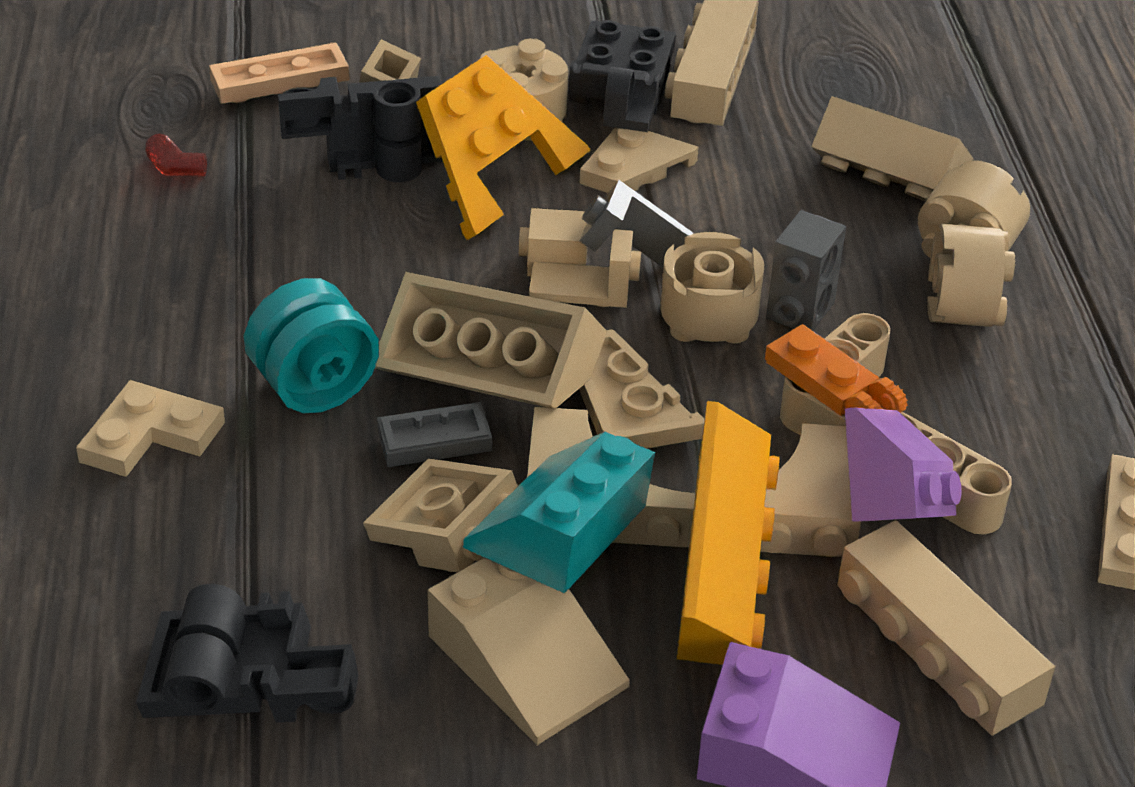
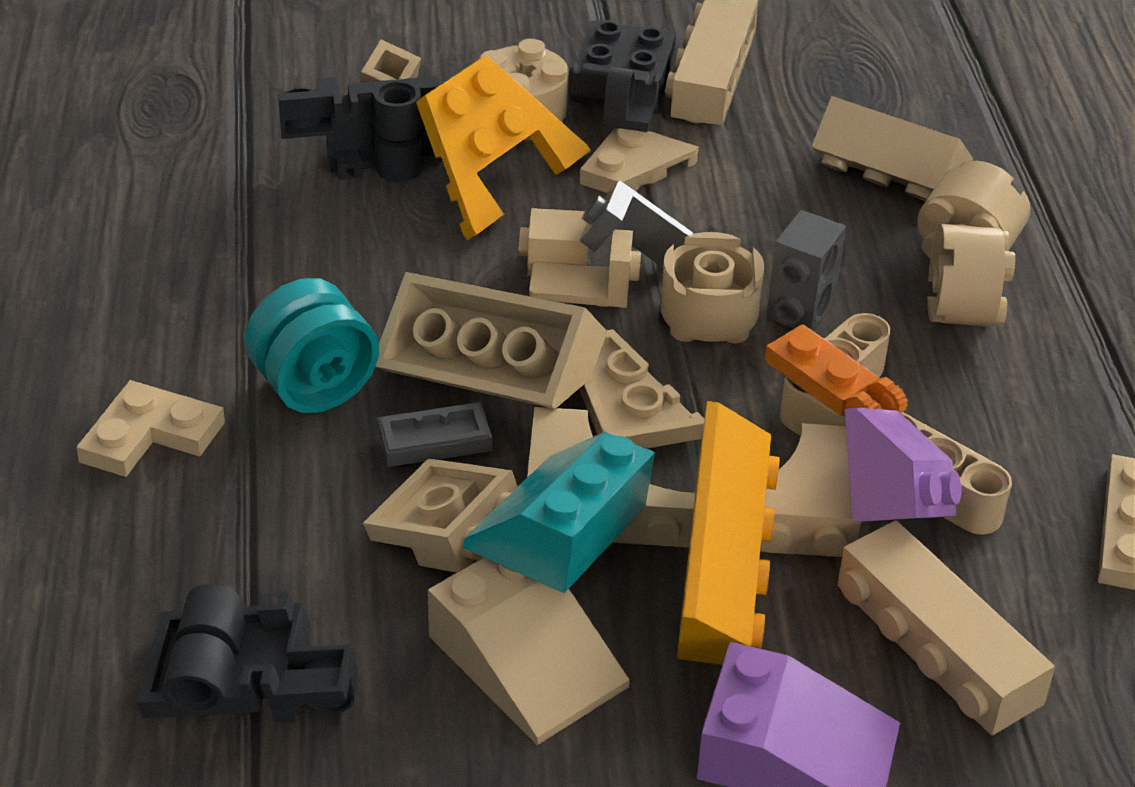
clear red arm [145,134,207,176] -> none
light nougat plate [209,42,349,104] -> none

